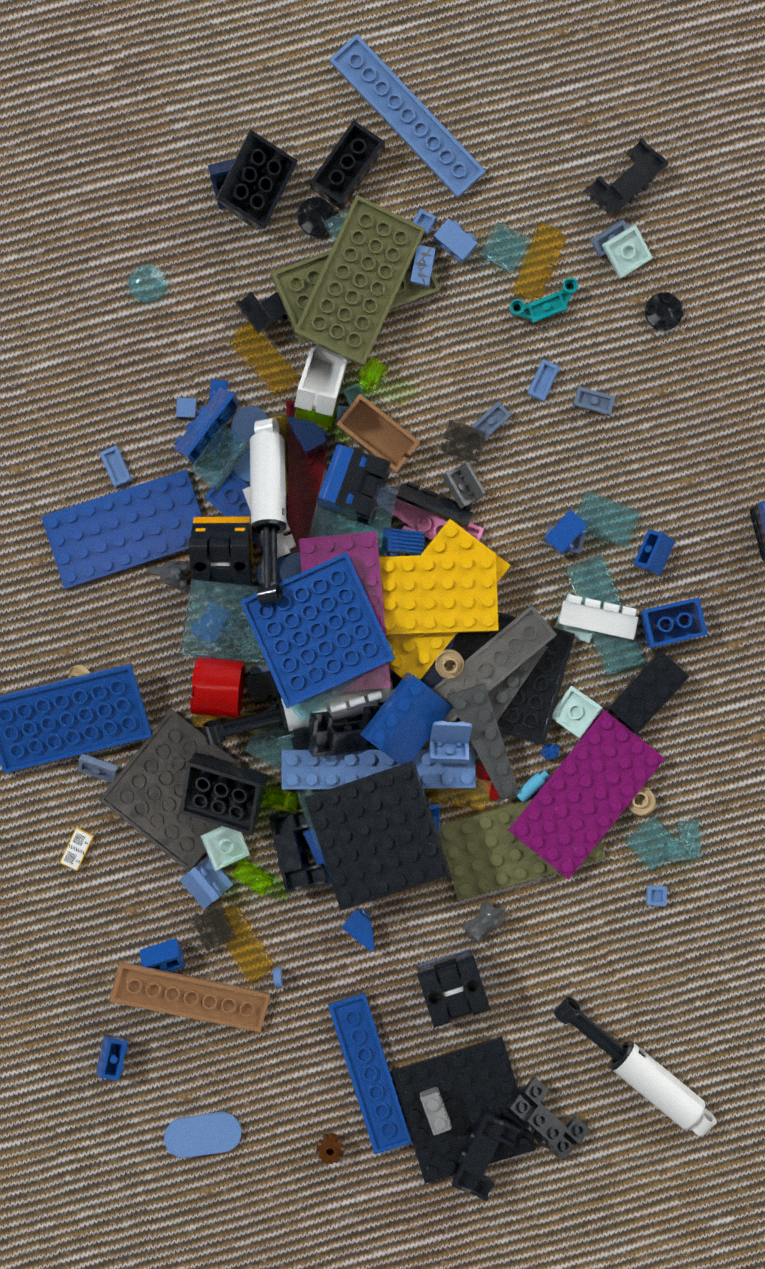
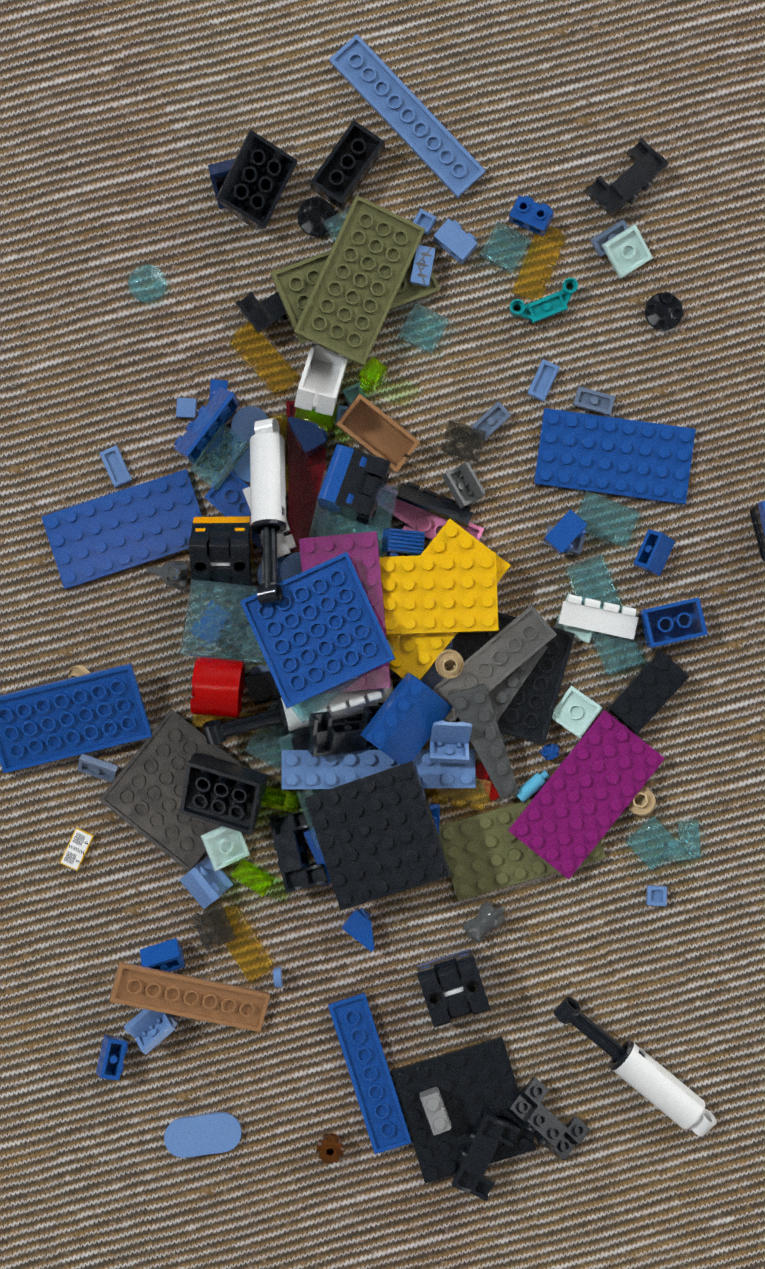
none -> medium blue bracket [124,1009,178,1055]
none -> clear light blue plate [398,303,449,355]
none -> blue brick [509,195,554,237]
none -> blue plate [534,408,696,505]

